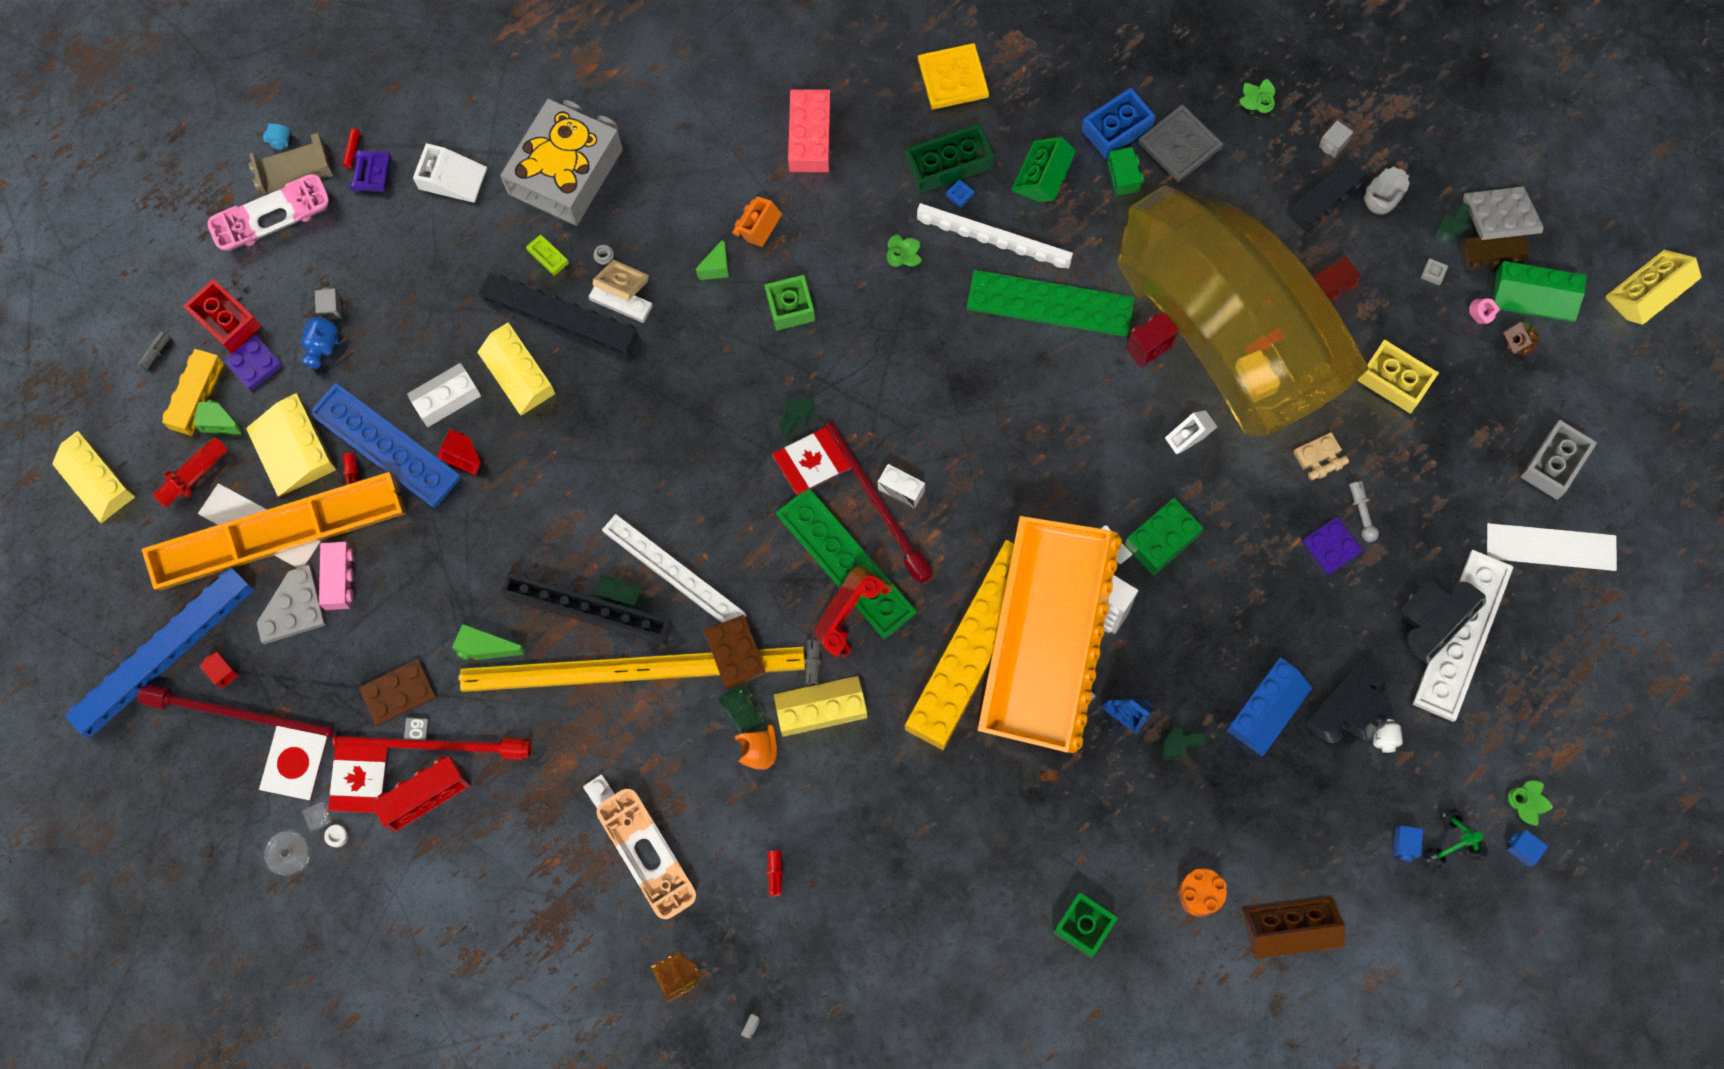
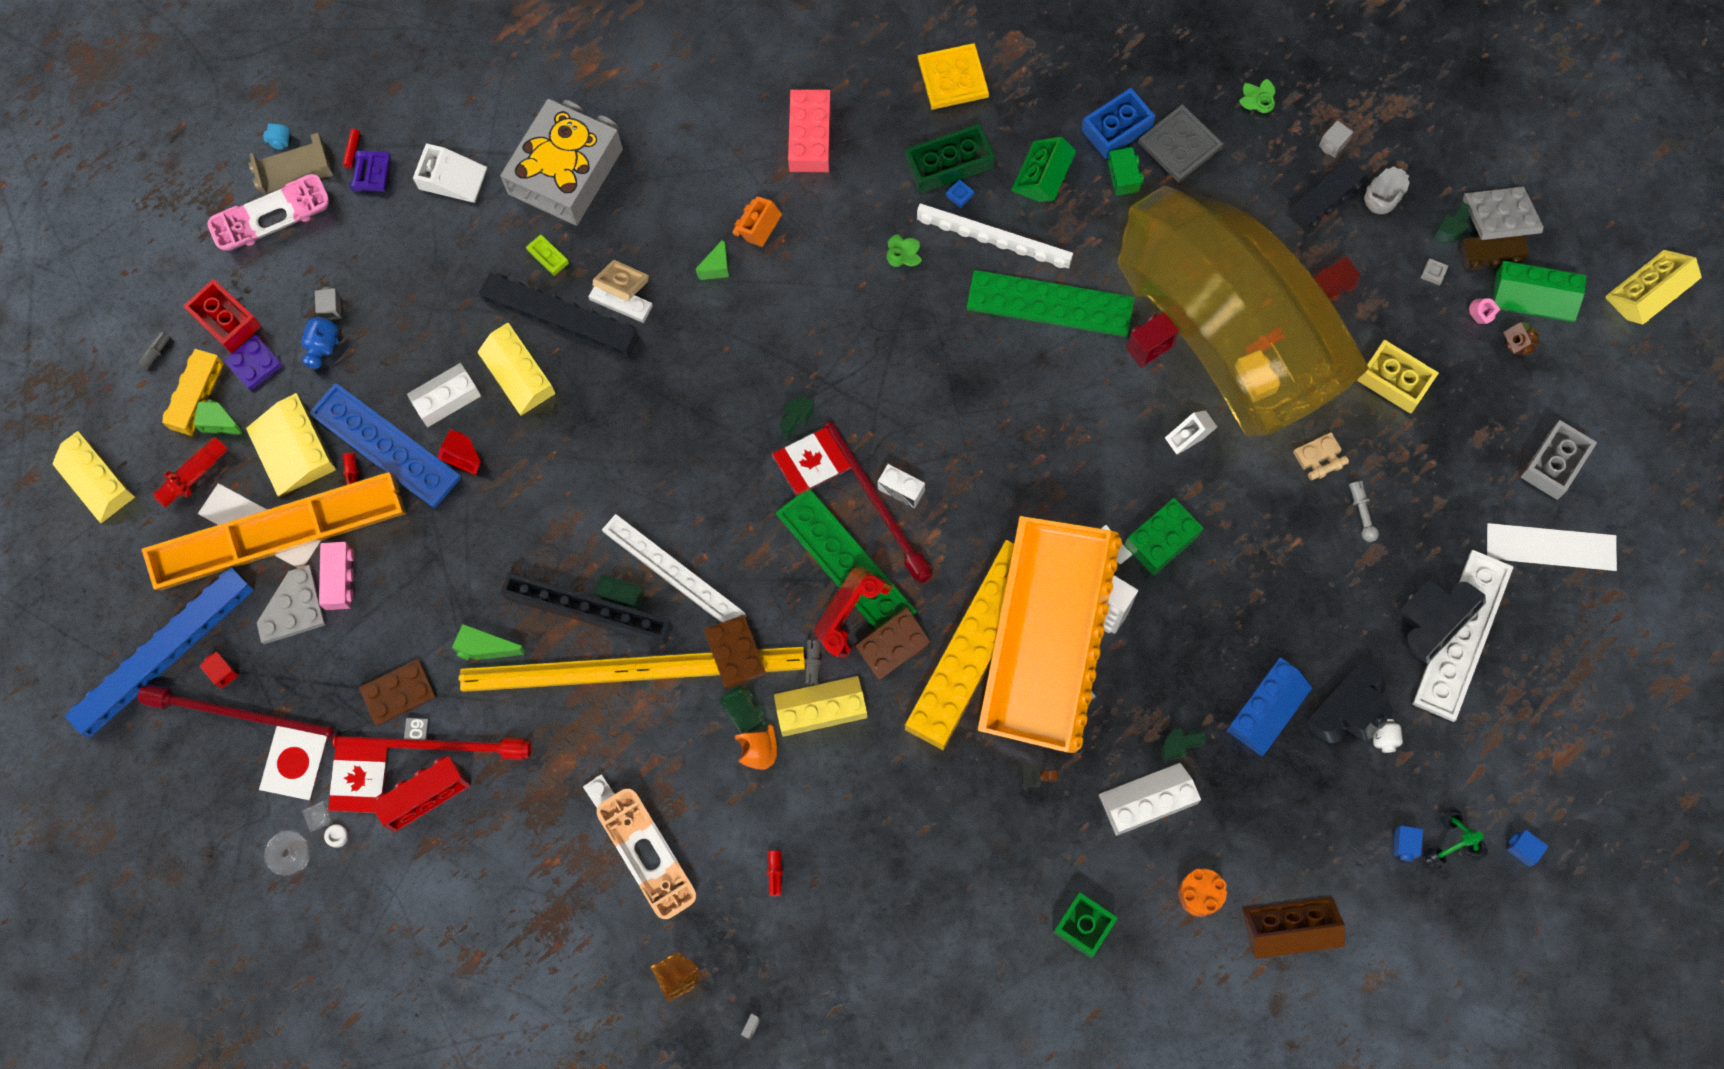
light grey plate [594,245,614,265] -> none
bright green brick [765,275,815,331] -> none
blue wedge [1102,697,1155,735] -> none
dark purple plate [1302,517,1363,575] -> none
bright green plate [1508,781,1553,825] -> none
none -> reddish brown plate [853,607,930,680]
none -> white slope [1099,763,1201,836]

